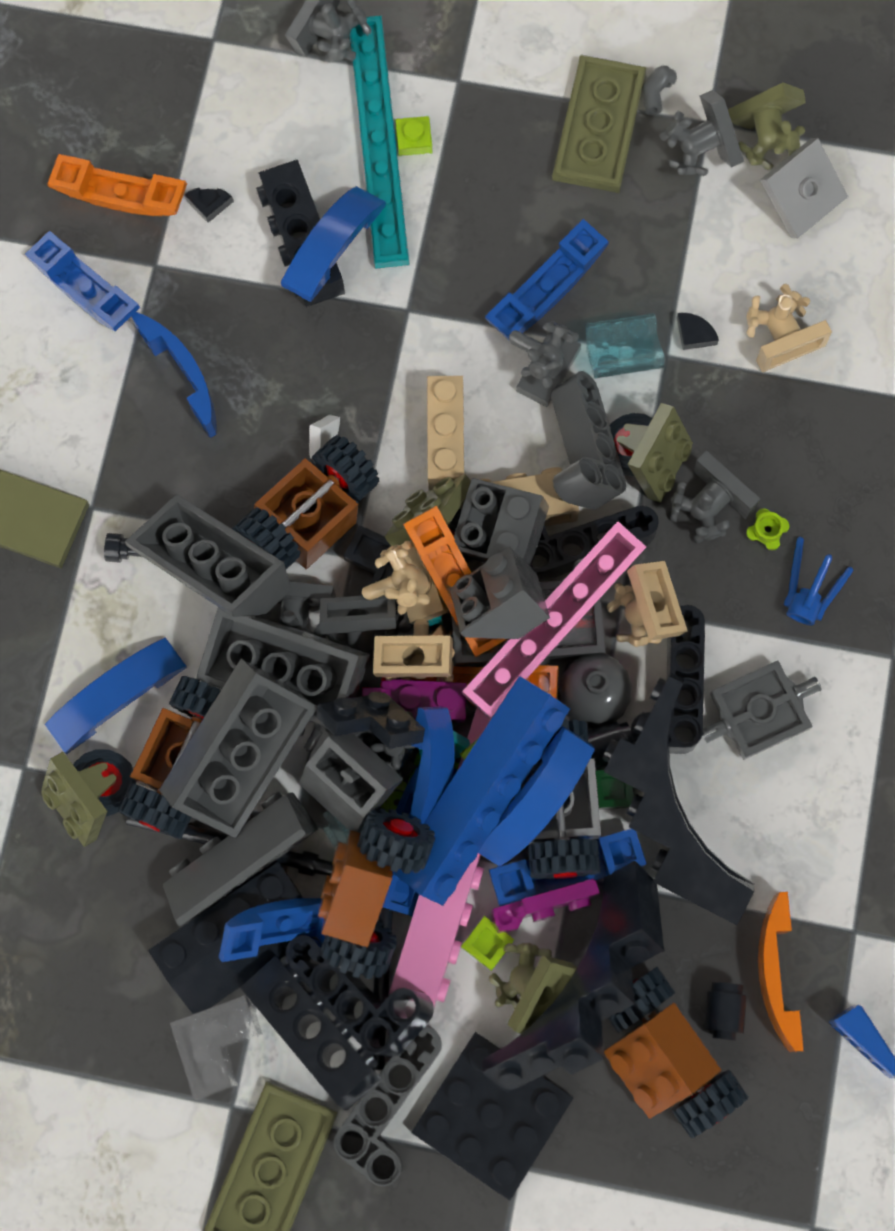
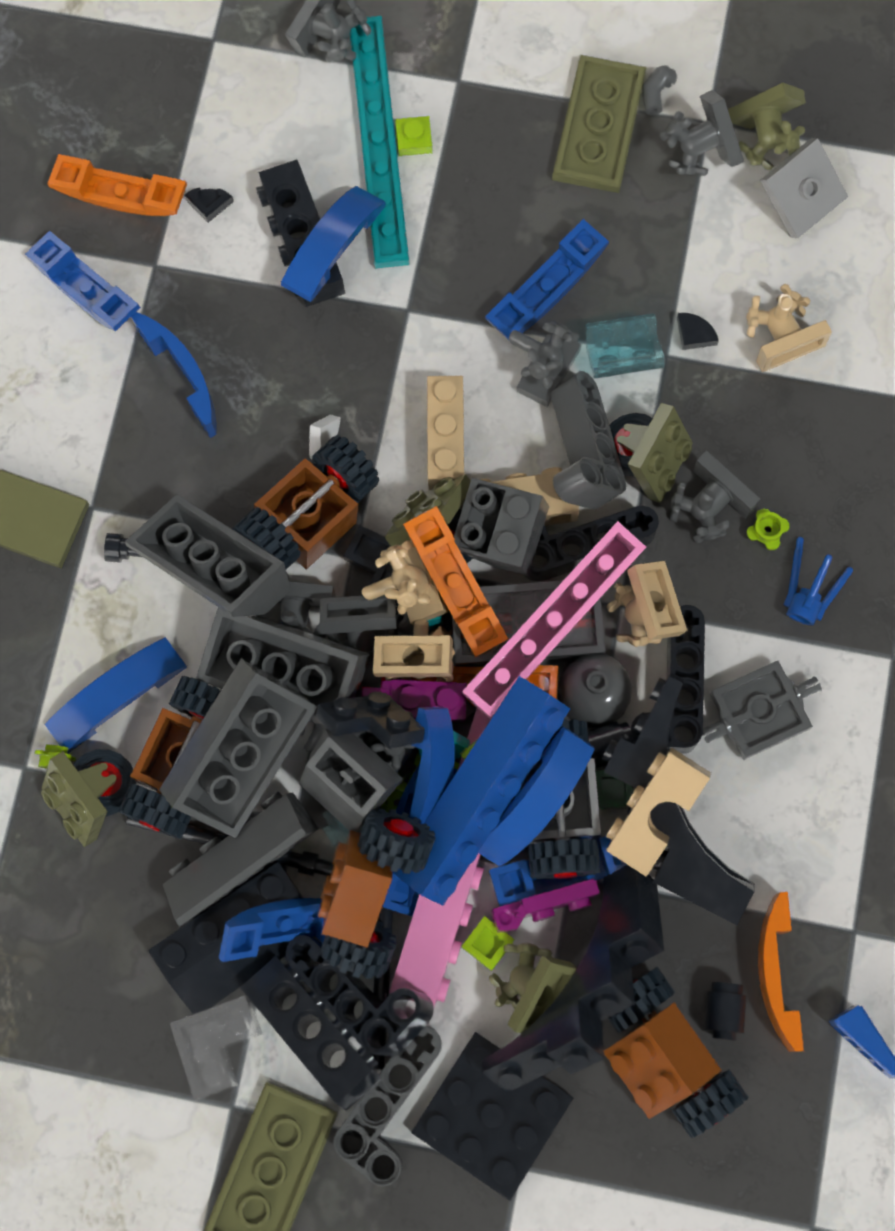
dark grey slope [450,546,550,639] -> none
none -> lime plate [34,744,76,769]
none -> tan arch [605,747,711,877]

